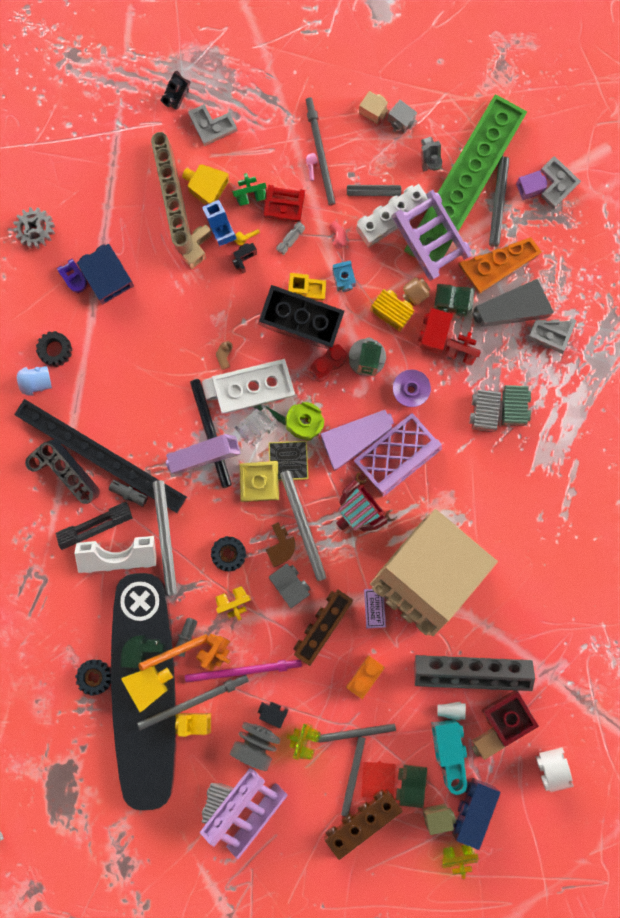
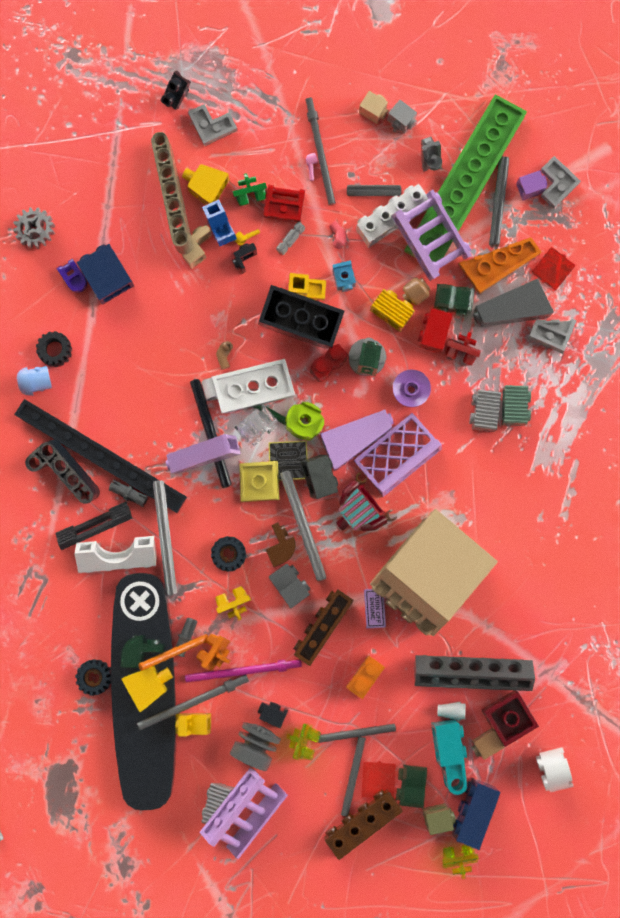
none -> pearl dark grey brick [300,455,338,499]
none -> clear red piece [531,247,576,291]

